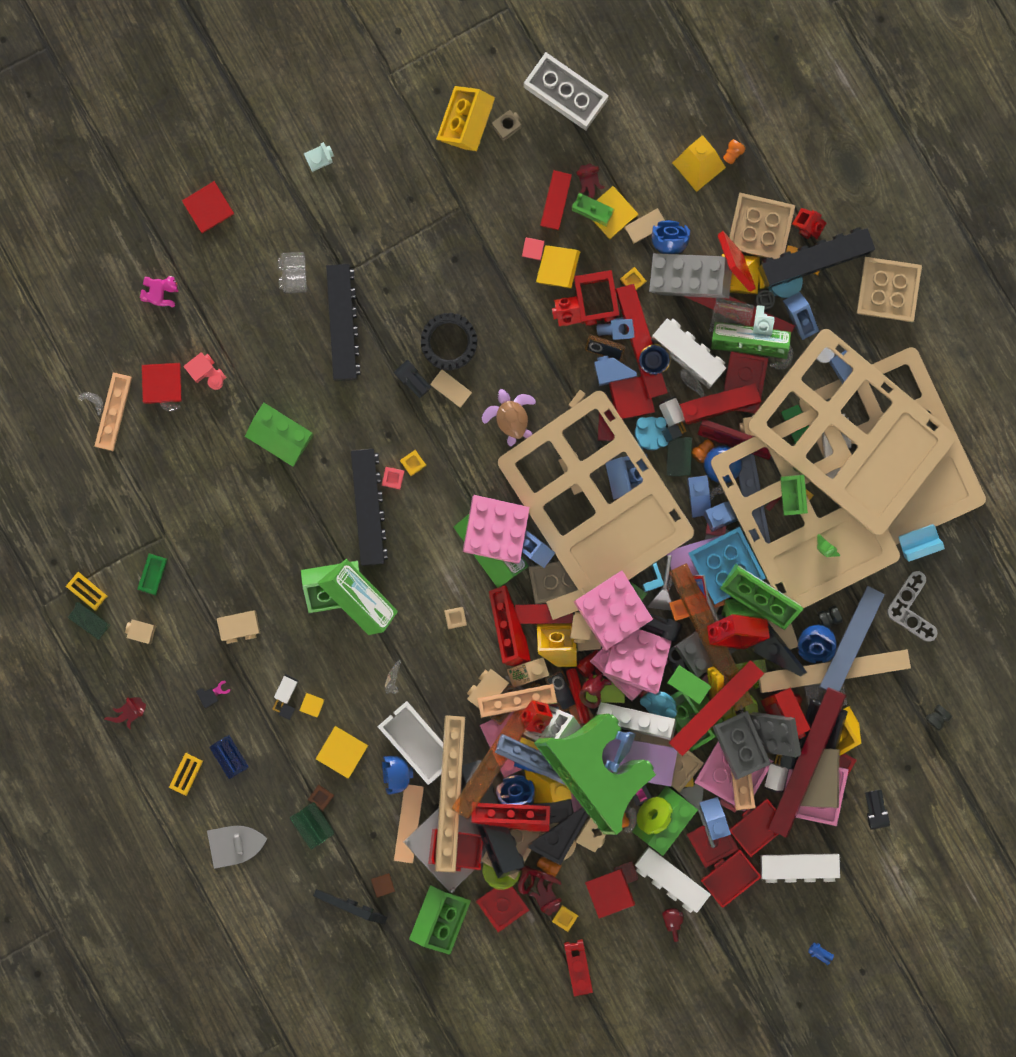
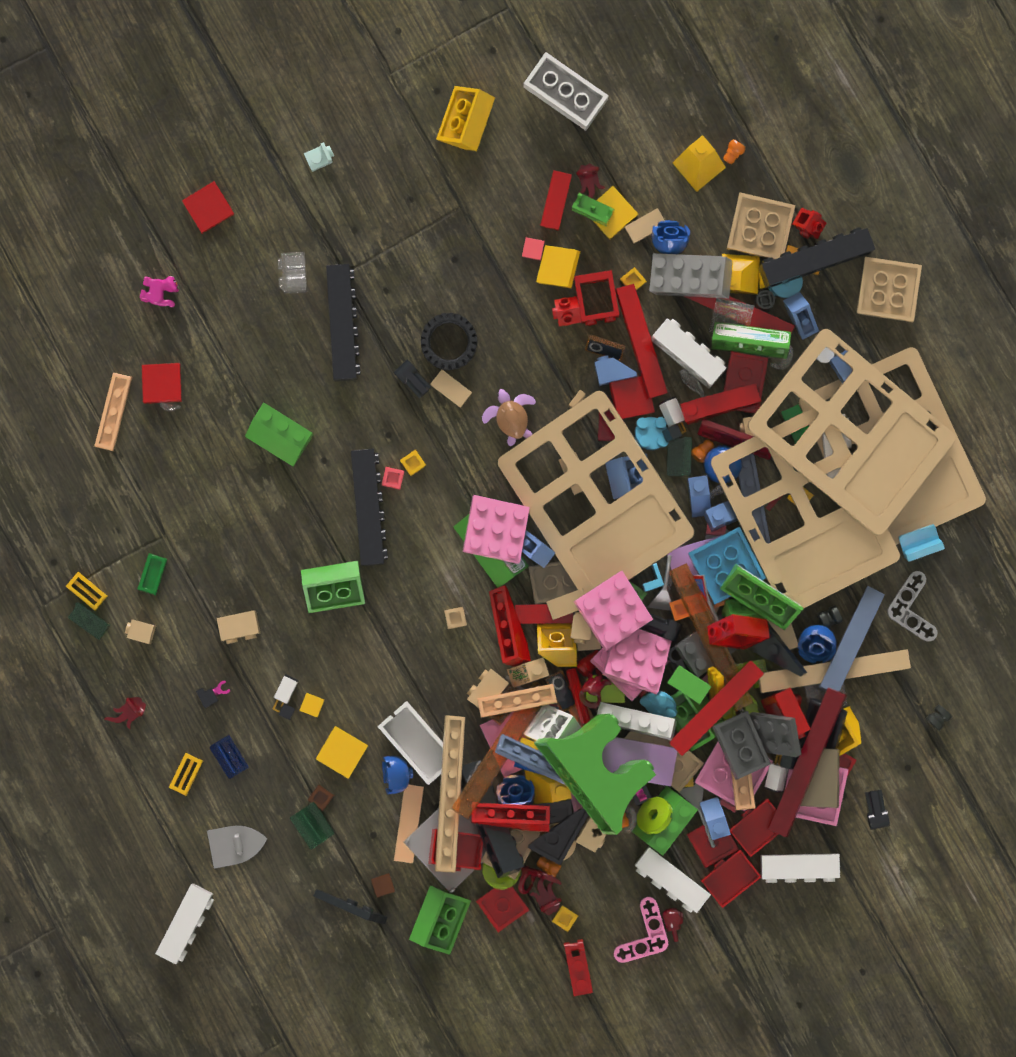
clear piece [78,392,103,415] -> none
coral brick [184,352,227,390] -> none
bright green slope [318,559,397,635] -> none
clear bar [385,659,402,694] -> none
dark tan brick [492,110,522,141] -> none
red brick [520,700,553,733] -> none
red tile [585,869,635,918] -> none
medium blue bracket [597,317,635,340] -> none
medium blue flag [605,731,636,772] -> none
clear red tile [614,861,639,884] -> none
dark blue hair [639,344,671,375] -> none
red tile [718,231,756,292] -> none
light aqua bracket [753,305,775,335] -> none
bright green hinge [780,475,808,515] -> none
blue pin [808,943,834,965] -> none
bright green piece [817,534,840,557] -> none
none -> white brick [155,884,214,964]
none -> bright pink beam [614,897,668,963]

